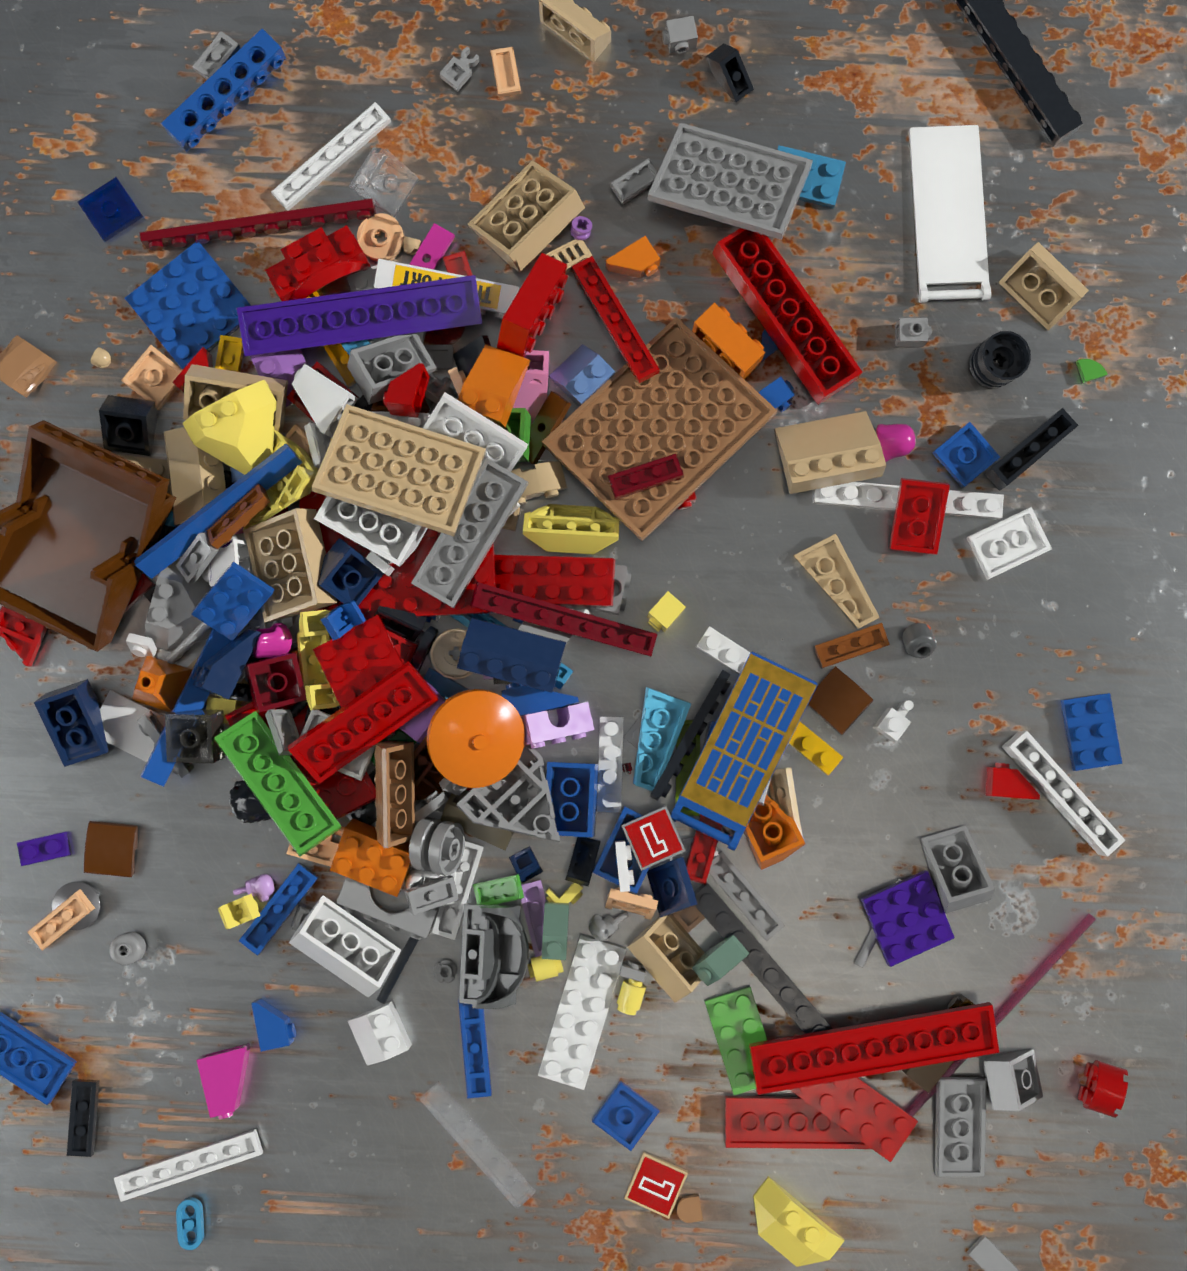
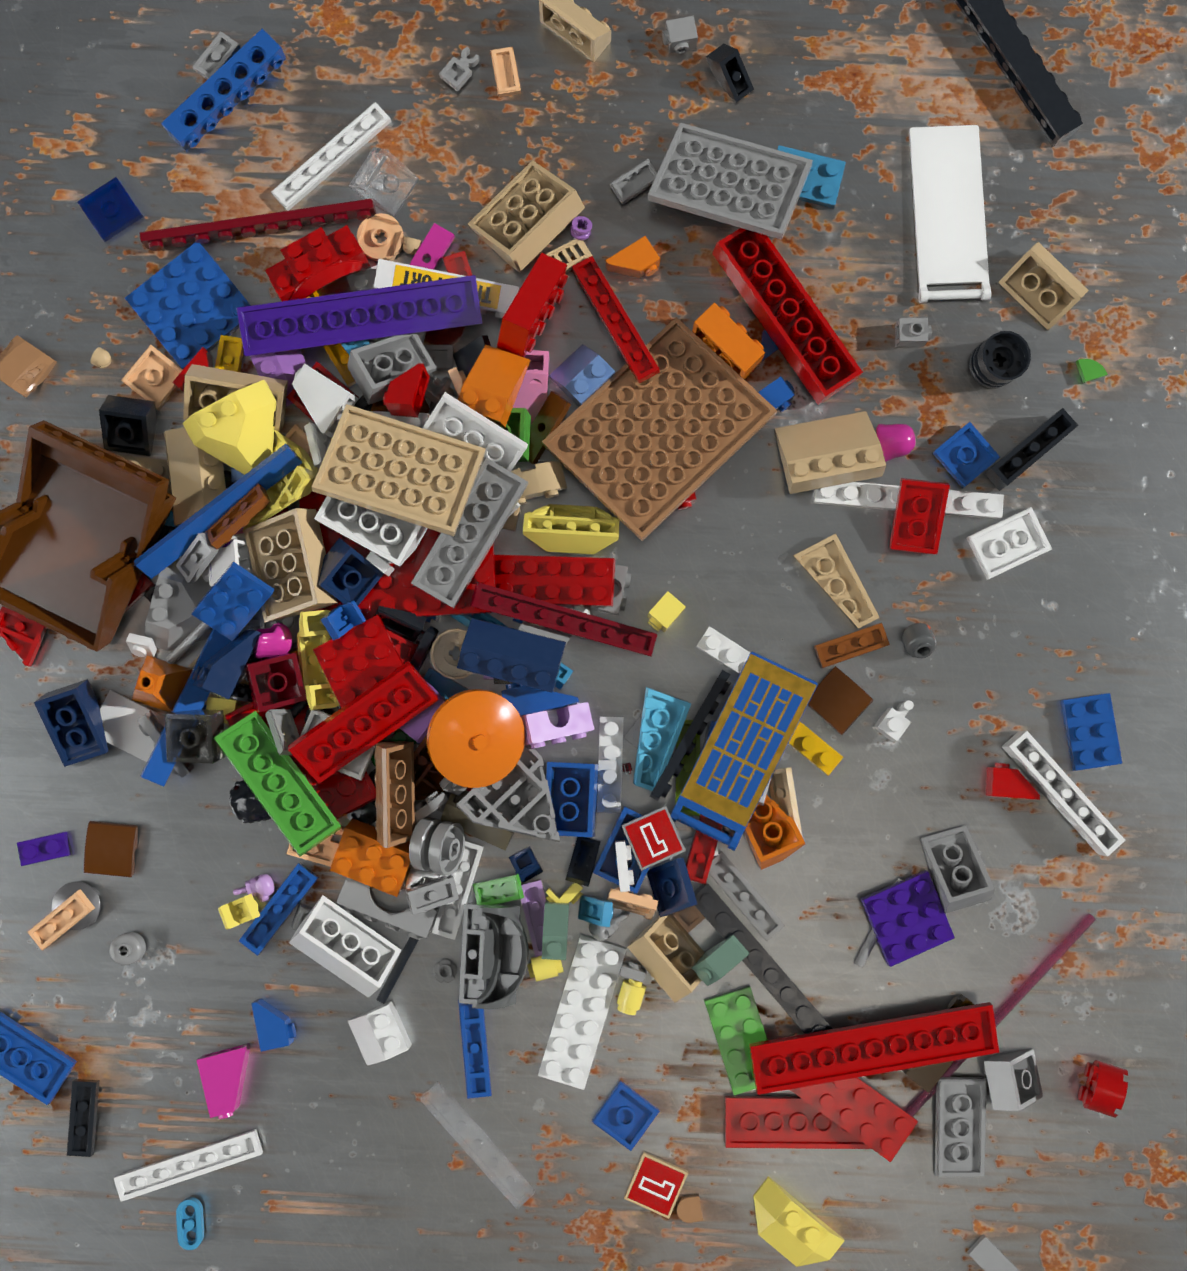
dark red tile [608,453,684,500] -> none
none -> dark azure plate [578,895,613,927]

